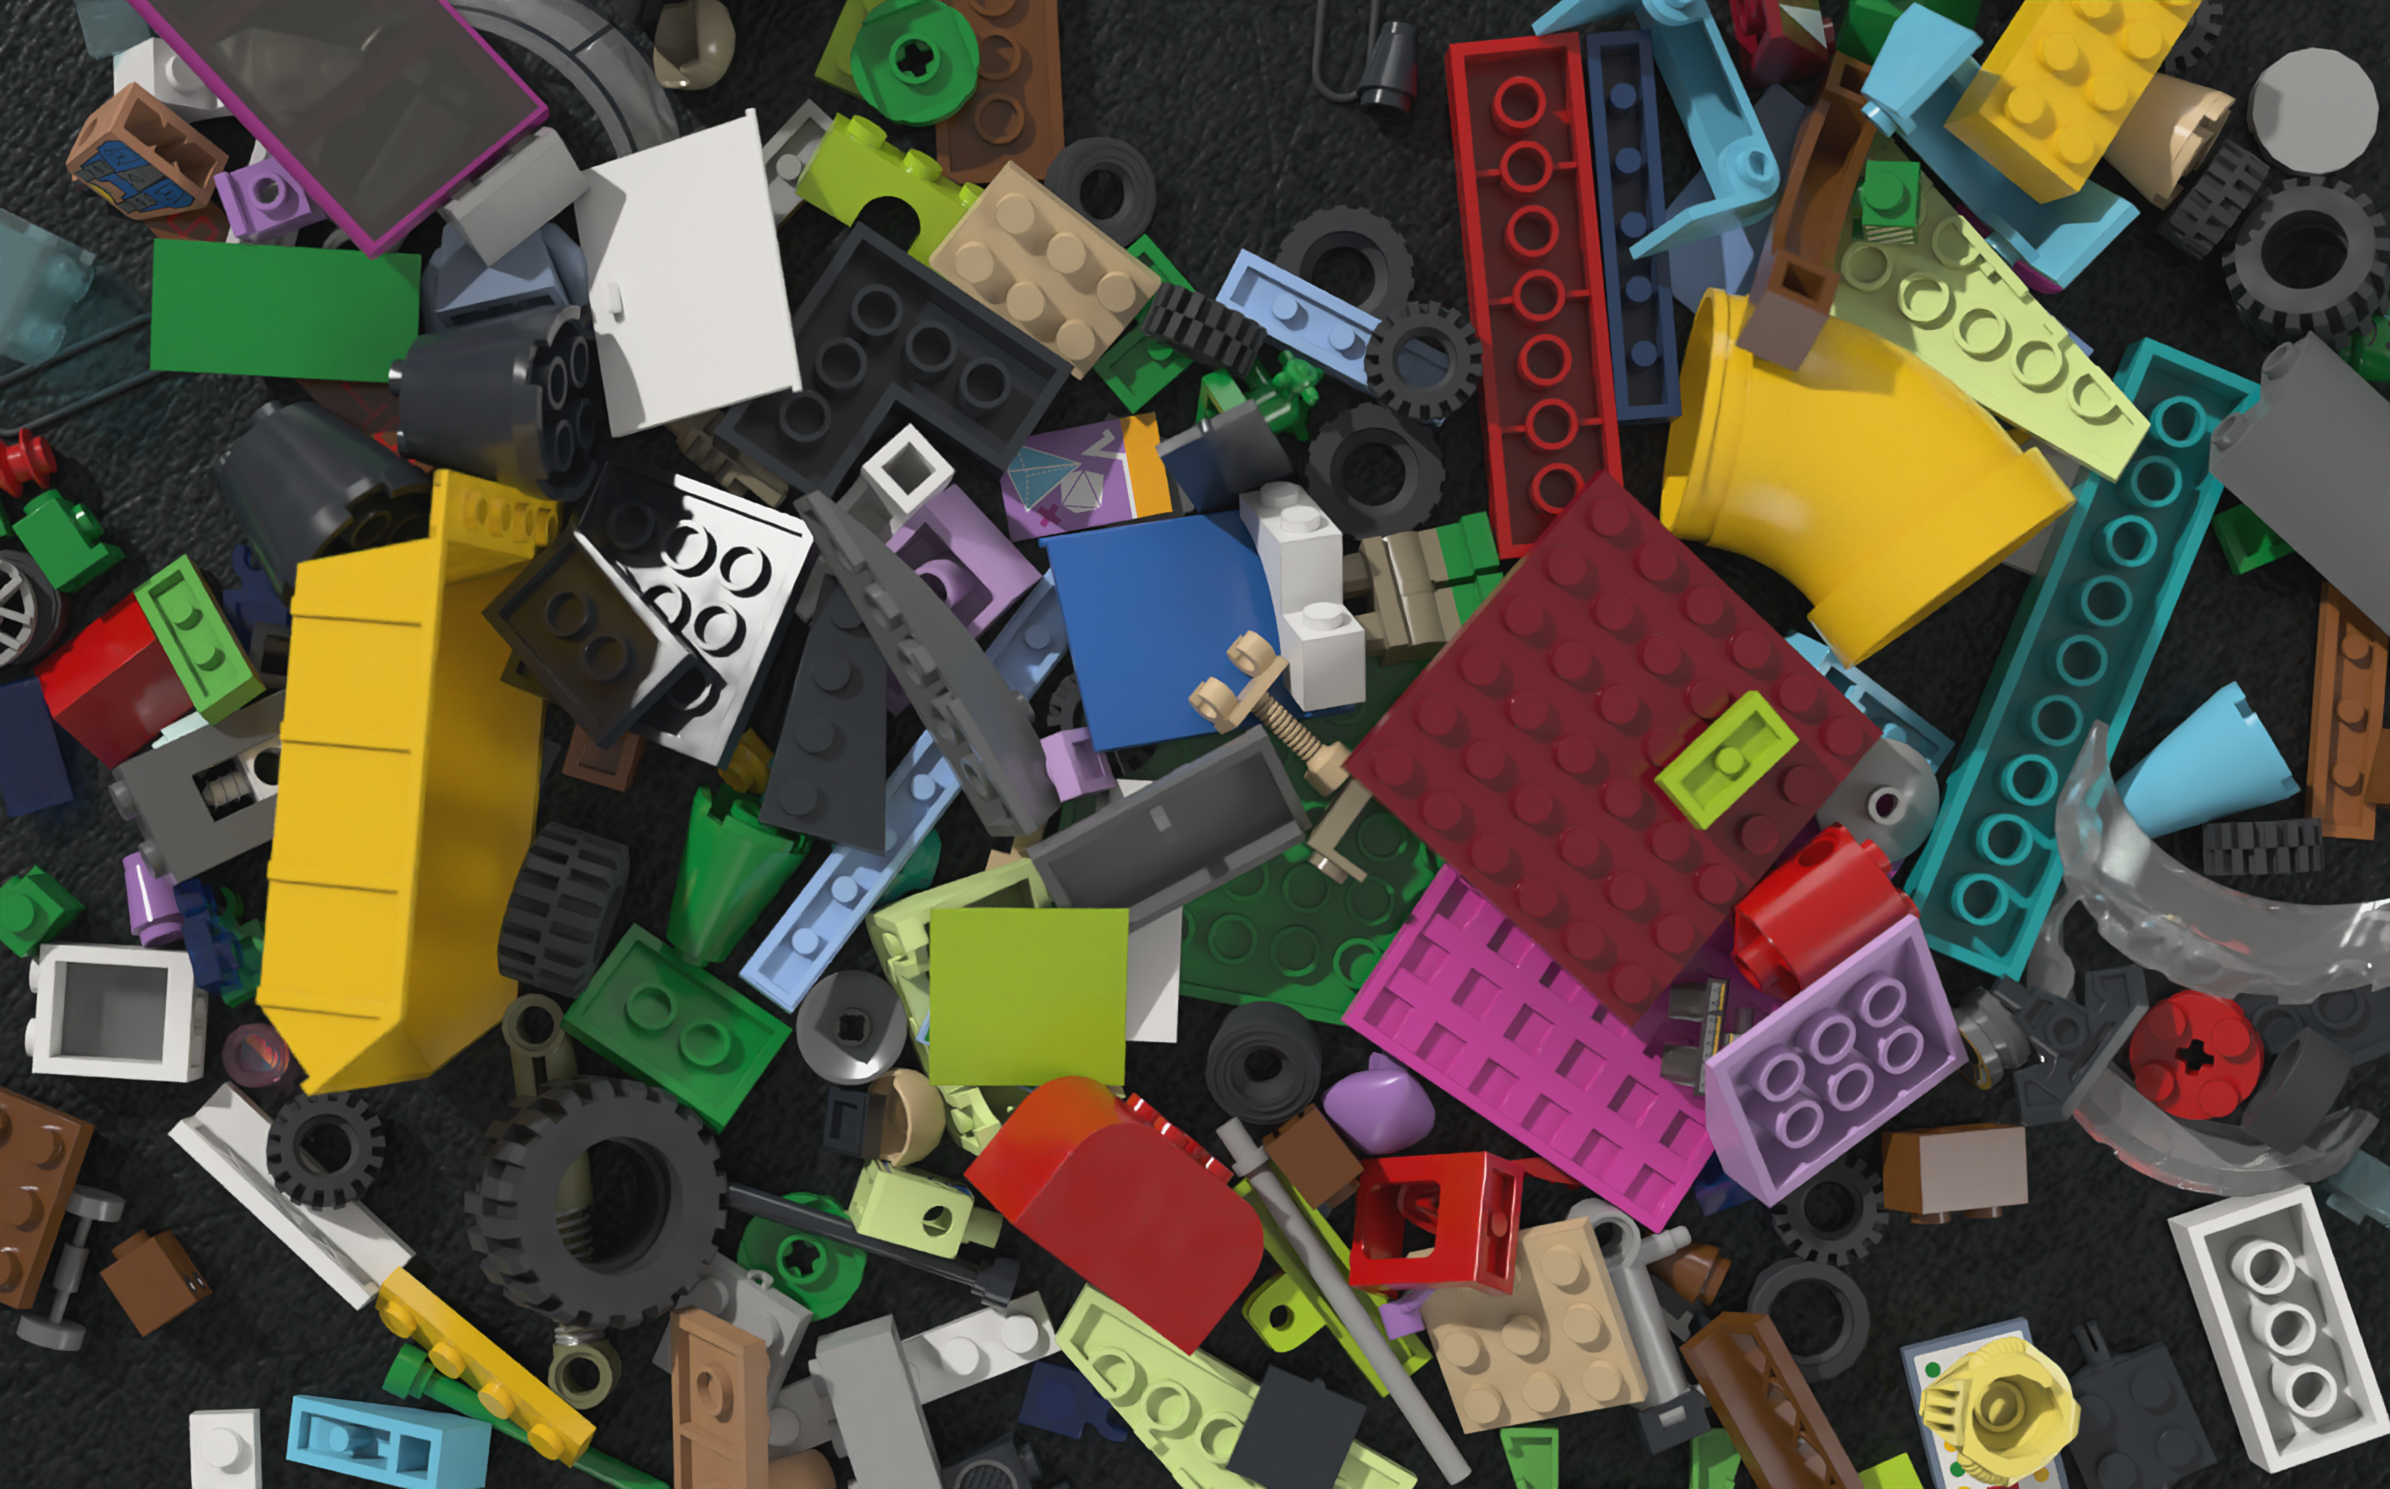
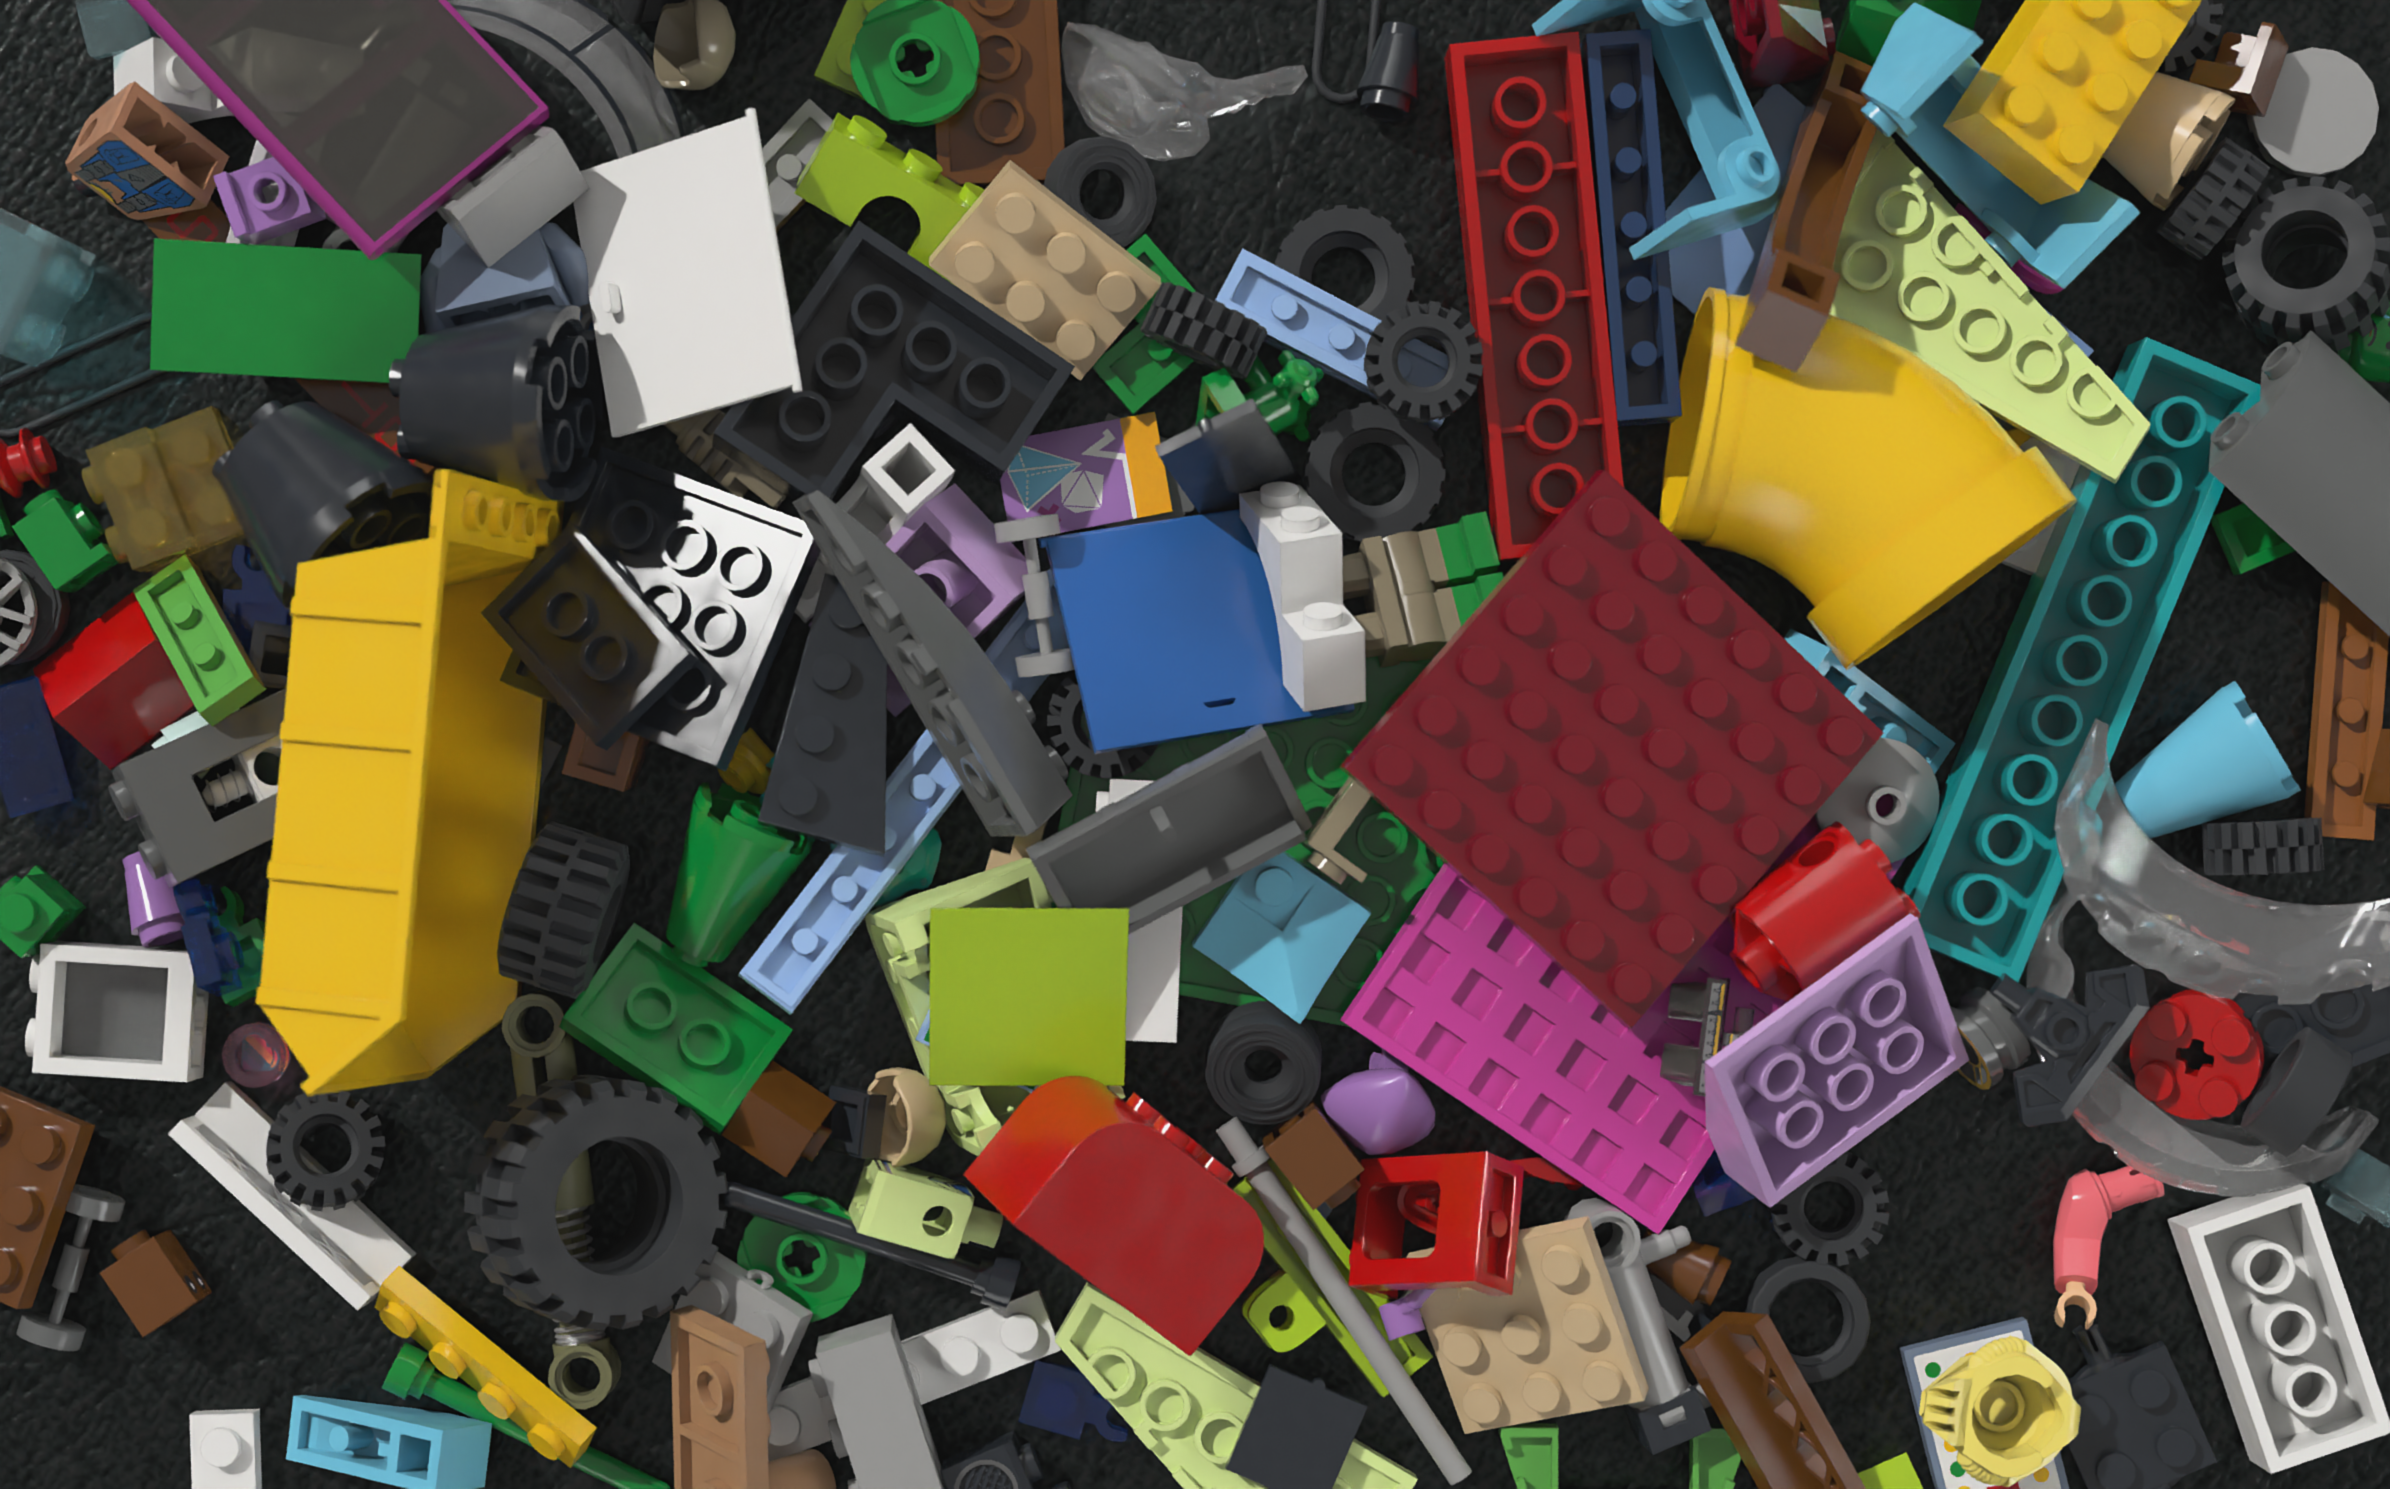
dark grey piece [796,970,907,1085] -> none
lavender plate [1040,727,1116,802] -> none
tan bar [1188,630,1352,797] -> none
lime plate [1654,690,1799,830] -> none
green brick [1851,160,1922,244] -> none
brick [1881,1122,2028,1224] -> none
none -> clear yellow plate [82,406,244,573]
none -> reddish brown brick [722,1060,836,1177]
none -> light grey wheel [994,514,1075,677]
none -> clear hat [1061,22,1308,162]
none -> medium azure plate [1192,852,1371,1024]
none -> coral arm [2053,1157,2164,1330]
none -> reddish brown panel [2189,22,2289,117]

